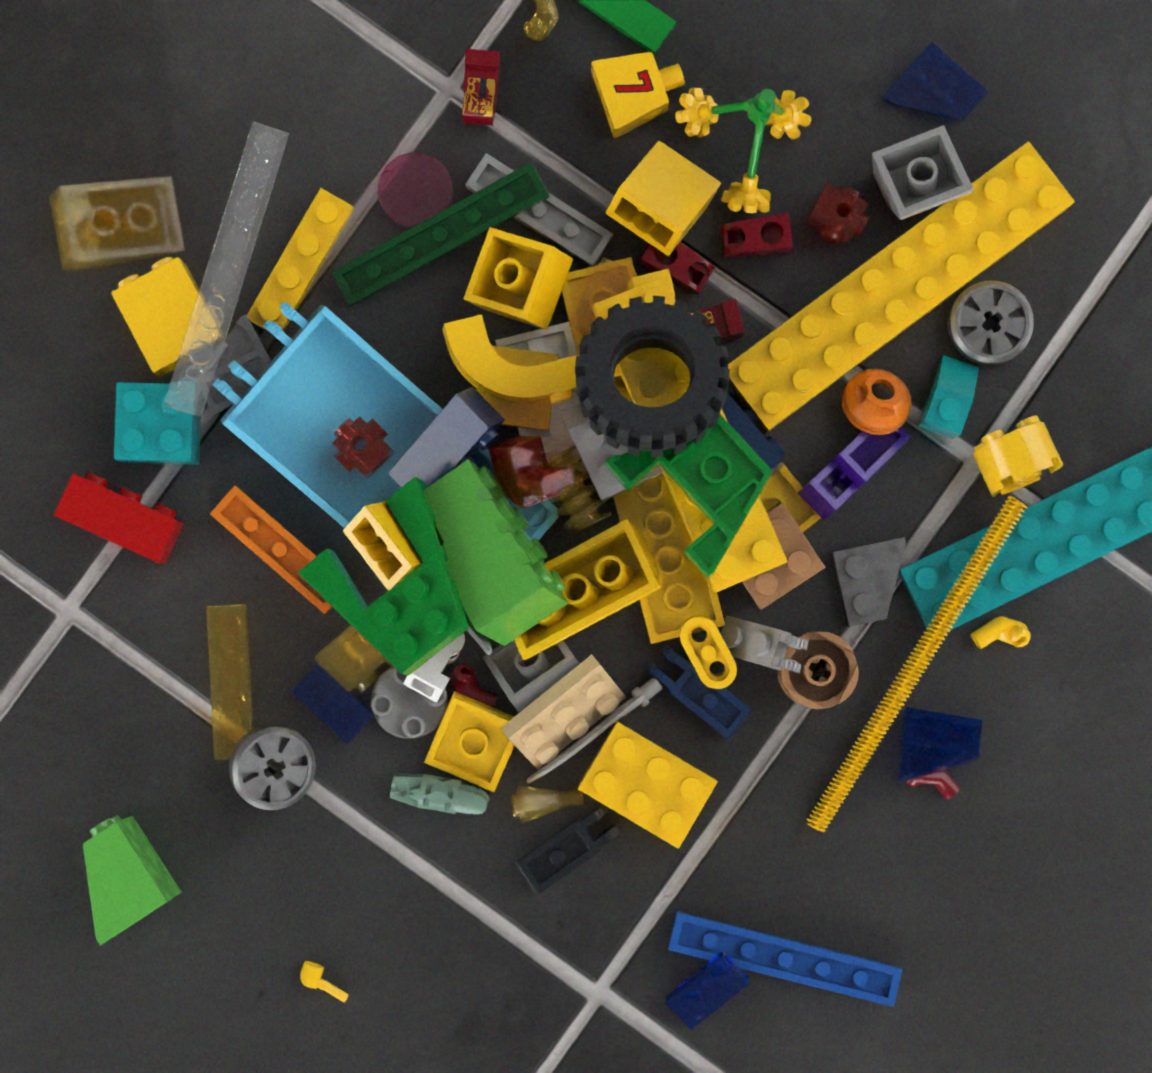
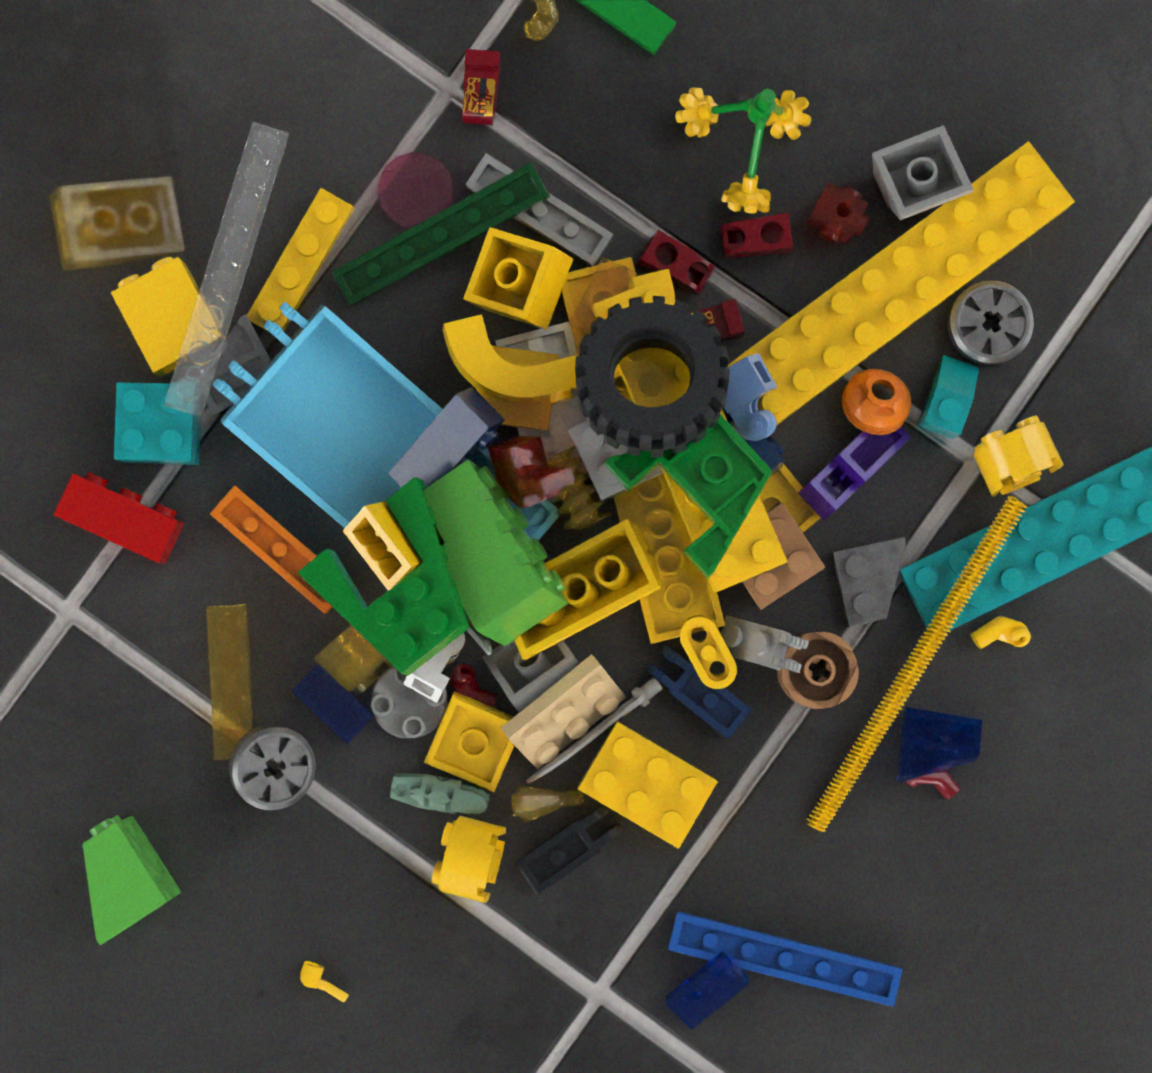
clear red brick [332,416,395,479] -> none
yellow torso [591,52,685,139] -> none
yellow brick [605,141,721,256] -> none
clear blue wing [882,41,989,122] -> none
none -> yellow brick [432,815,506,903]
none -> medium blue brick [722,353,777,441]

